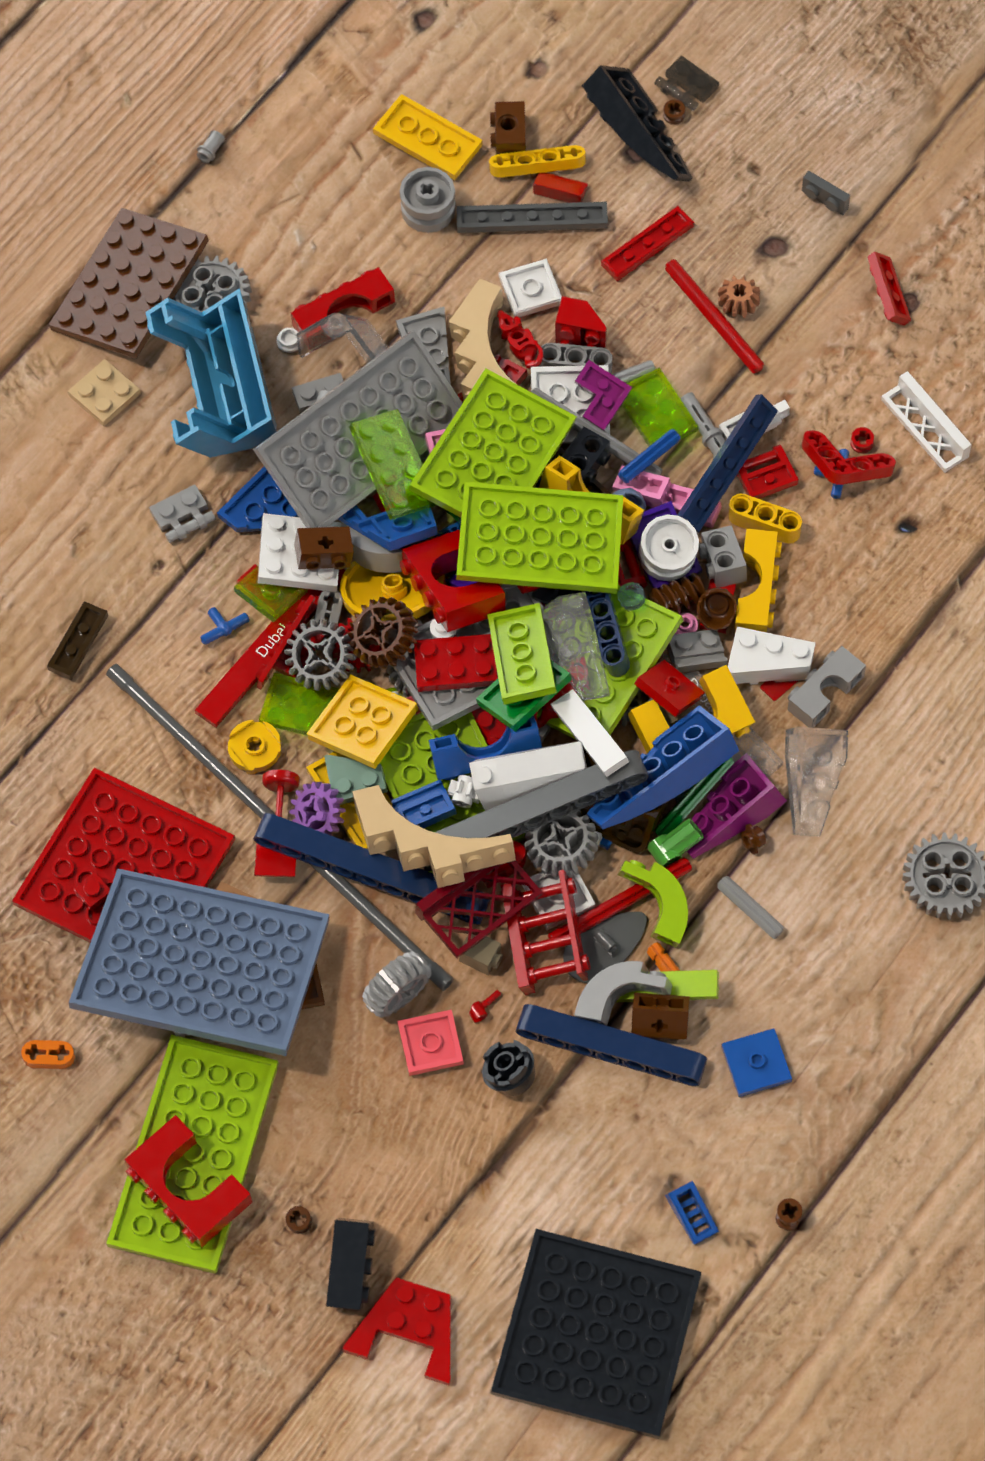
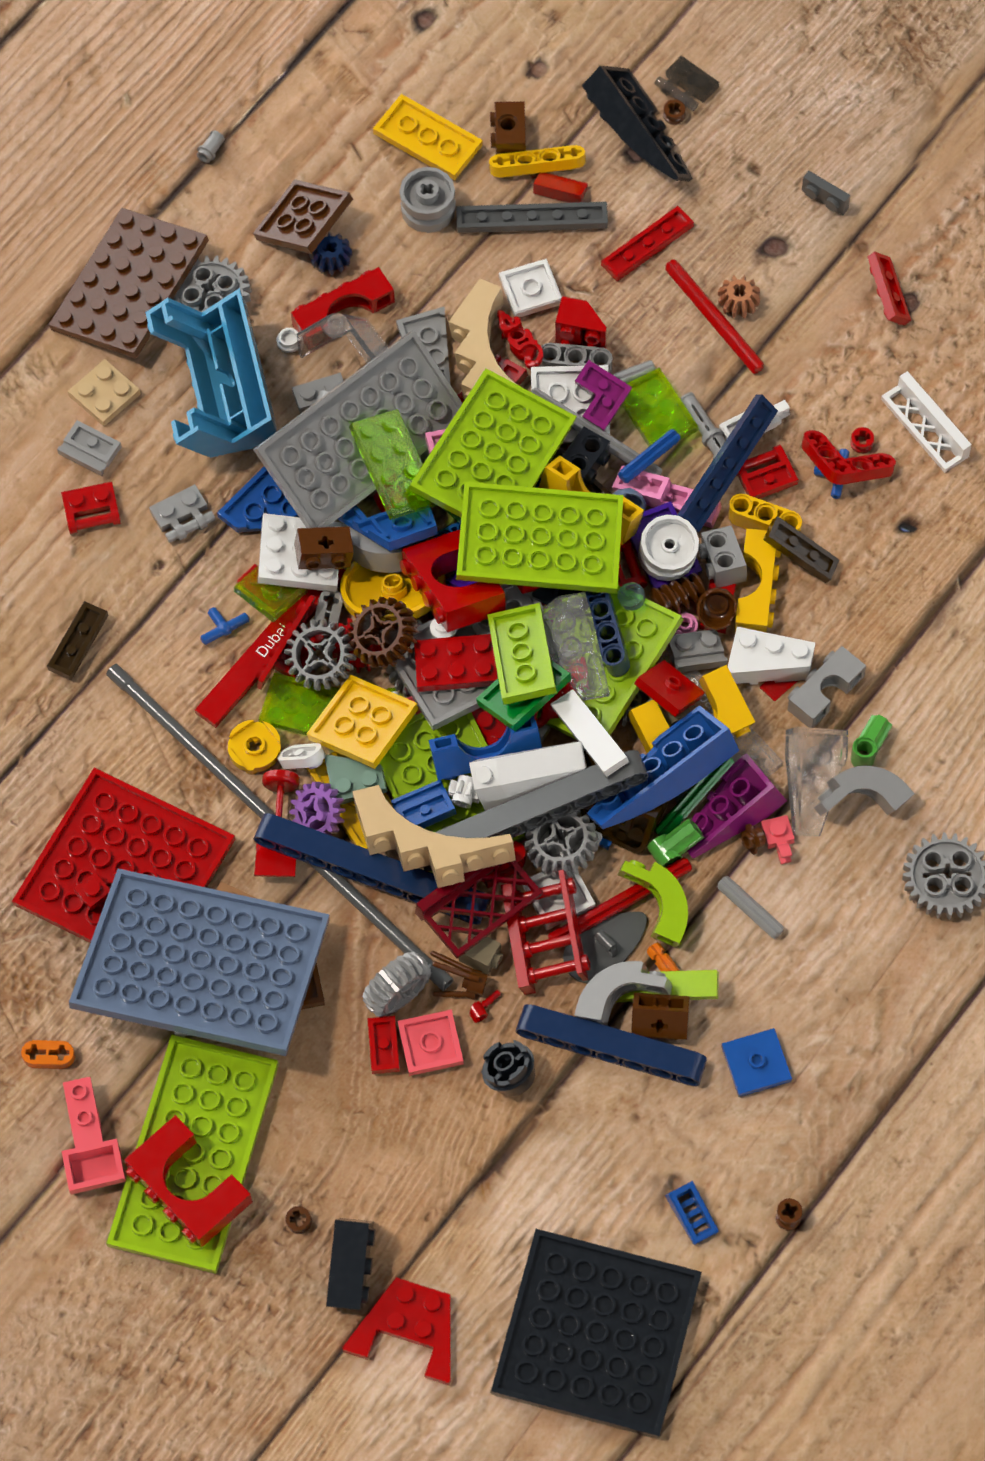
none -> light grey plate [57,420,122,476]
none -> red plate [61,481,121,534]
none -> coral plate [62,1077,126,1195]
none -> reddish brown plate [253,179,353,254]
none -> white plate [277,743,326,770]
none -> dark blue gear [309,231,352,275]
none -> red plate [367,1016,400,1074]
none -> reddish brown plant [431,951,488,1000]
none -> coral plate [761,815,794,864]
none -> dark brown plate [763,516,839,583]
none -> light grey arch [814,766,914,816]
none -> bright green piece [850,715,892,767]

